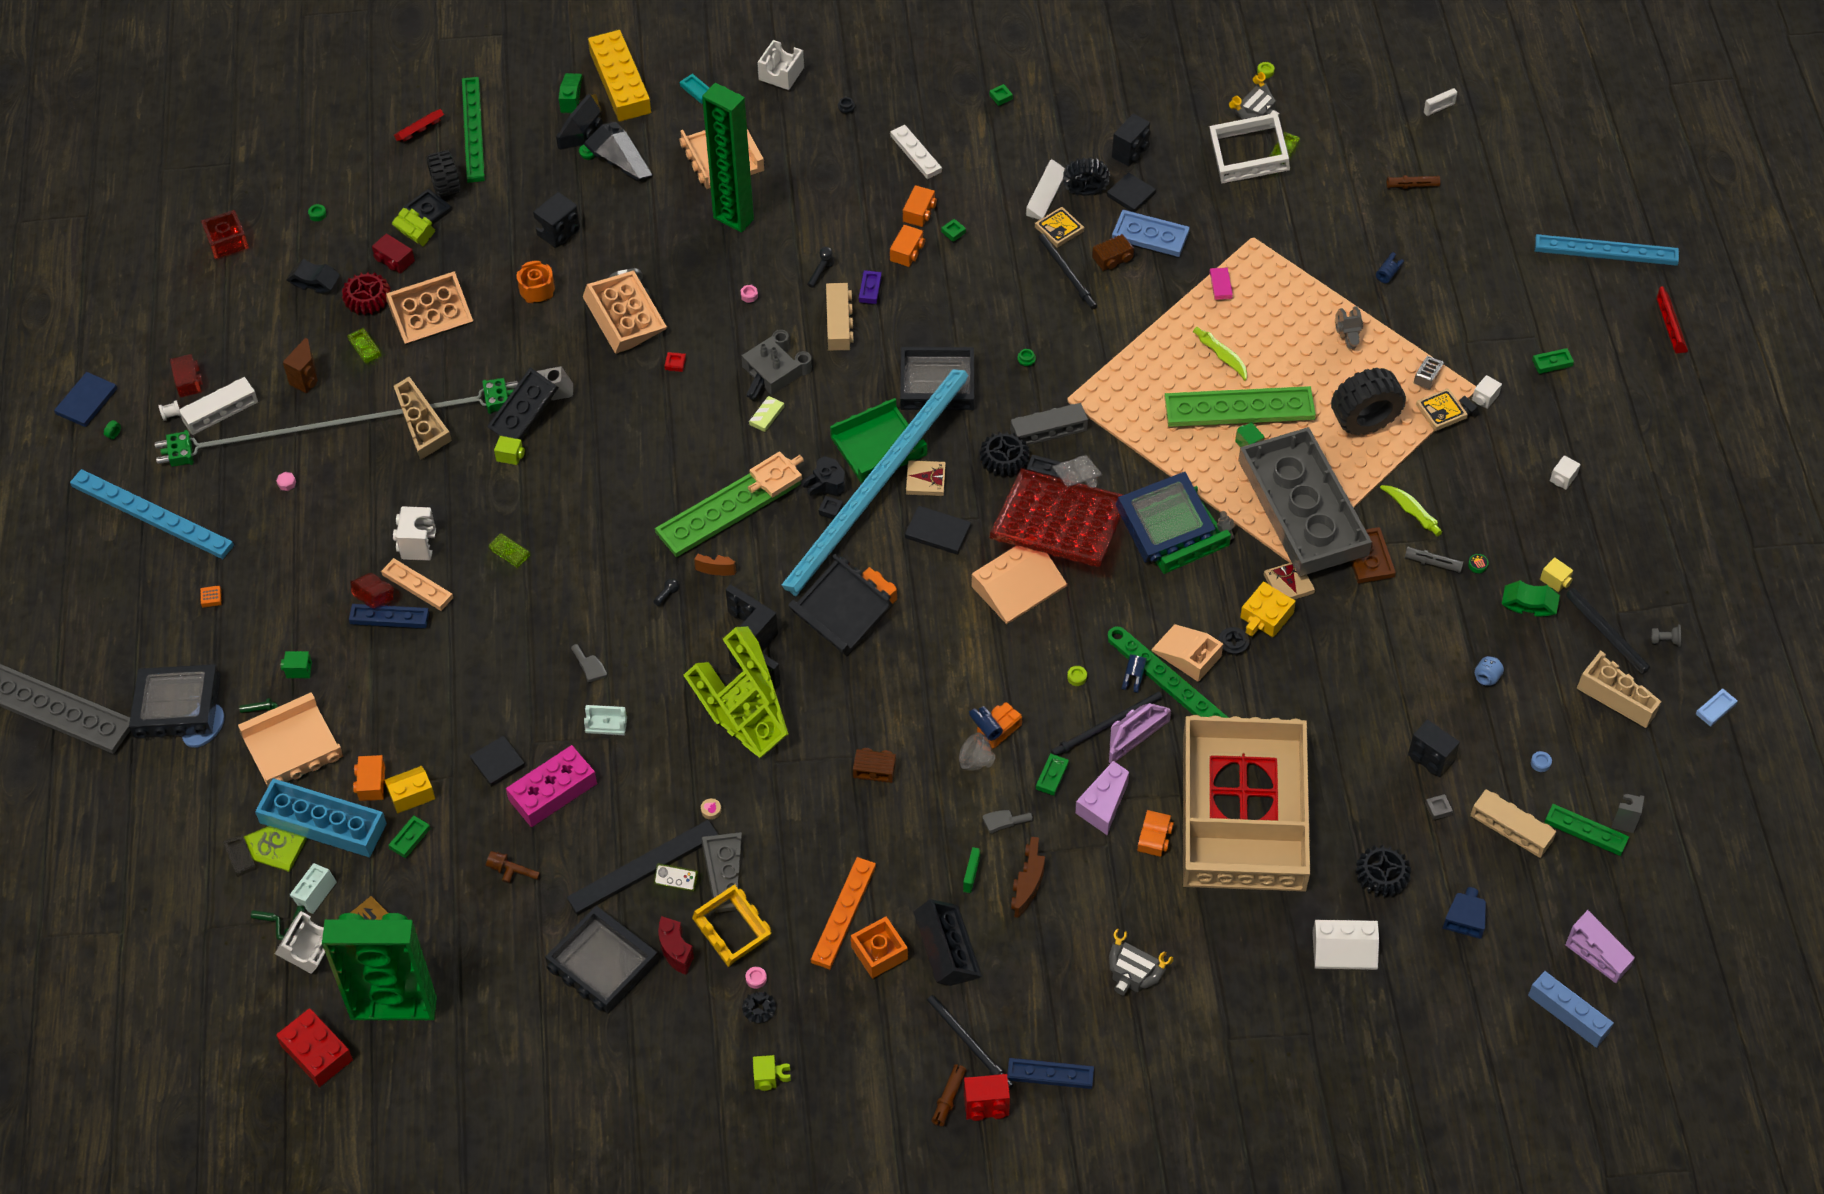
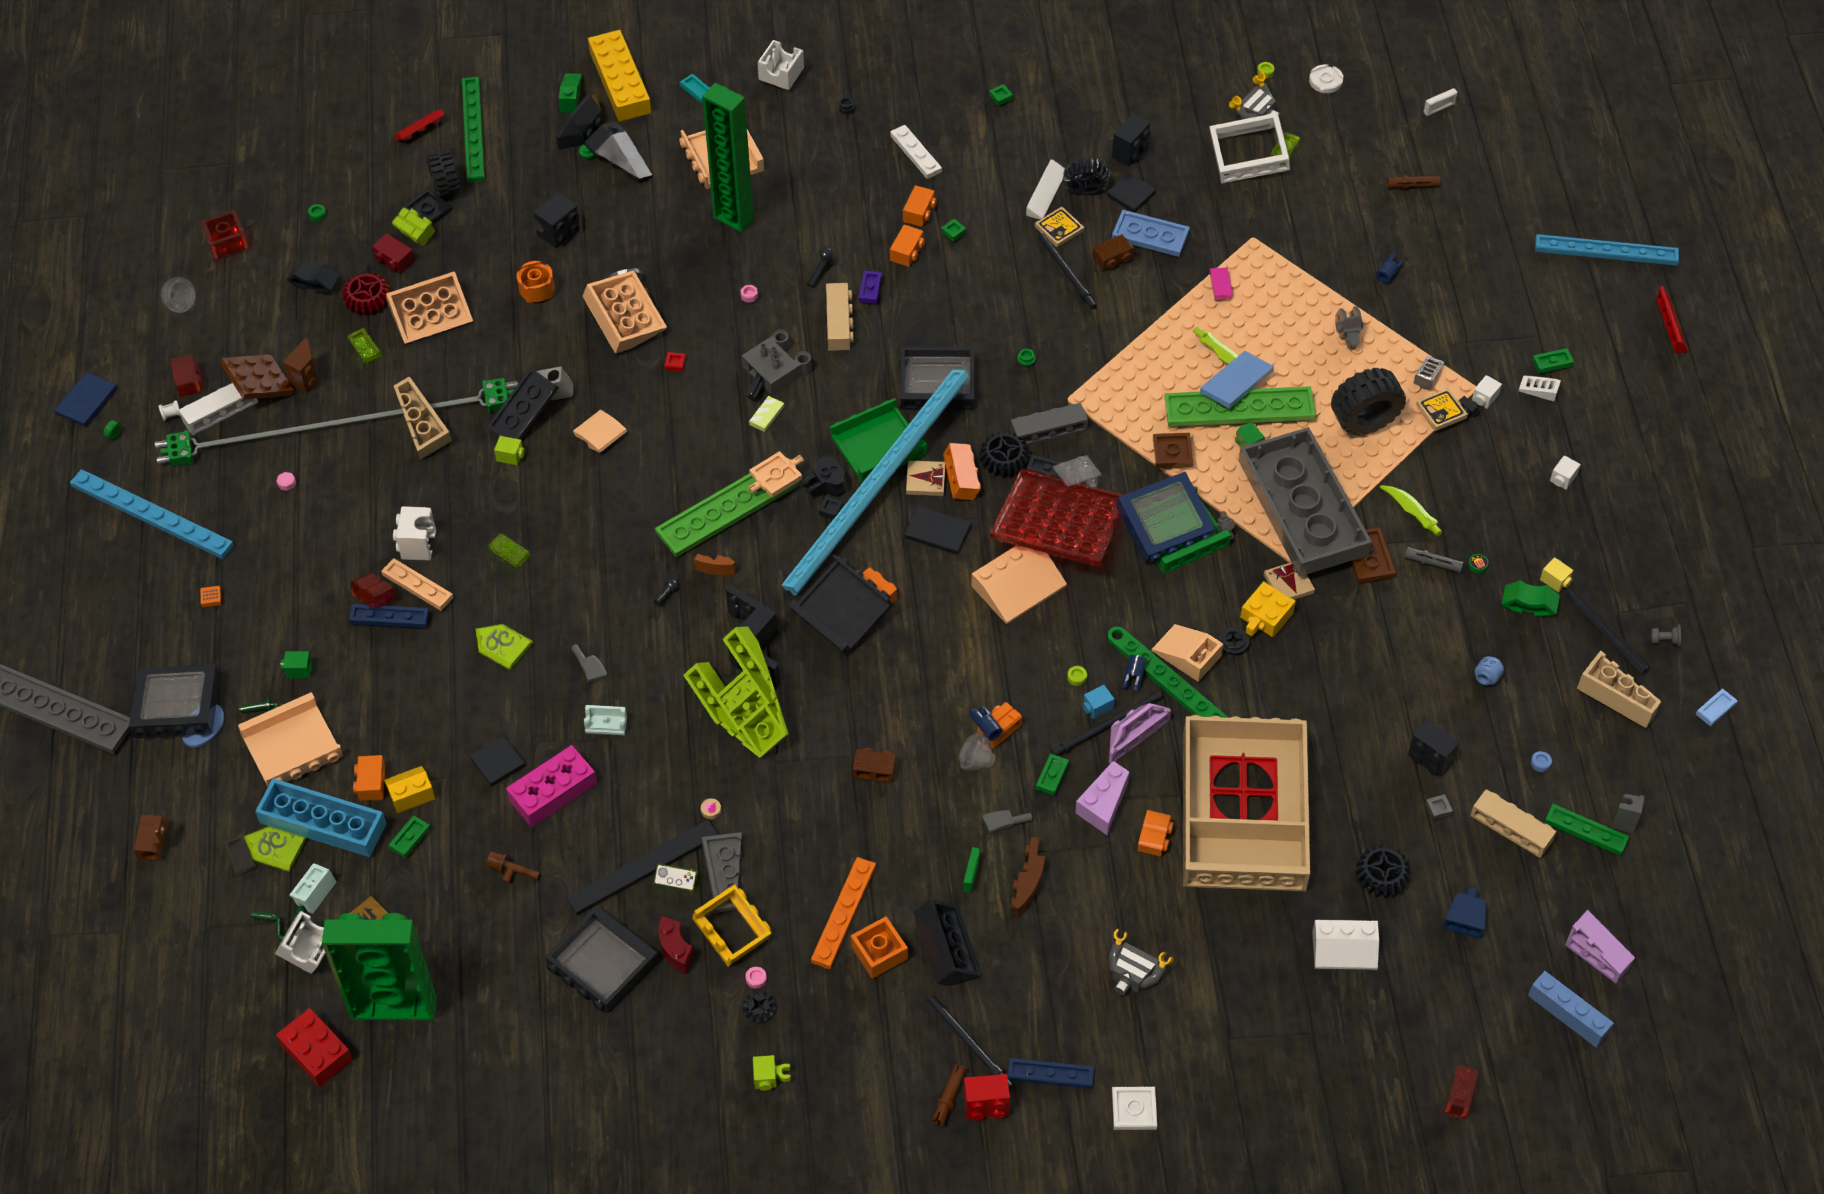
none -> reddish brown piece [134,815,168,861]
none -> clear piece [161,277,195,313]
none -> reddish brown plate [220,355,294,400]
none -> lime tile [476,624,533,670]
none -> light nougat slope [573,410,627,453]
none -> brick [943,443,981,500]
none -> dark azure brick [1082,685,1114,719]
none -> white tile [1112,1087,1157,1130]
none -> reddish brown plate [1153,433,1193,468]
none -> medium blue tile [1200,351,1274,409]
none -> white tile [1309,65,1343,93]
none -> clear red brick [1444,1065,1478,1119]
none -> white slope [1519,376,1561,401]

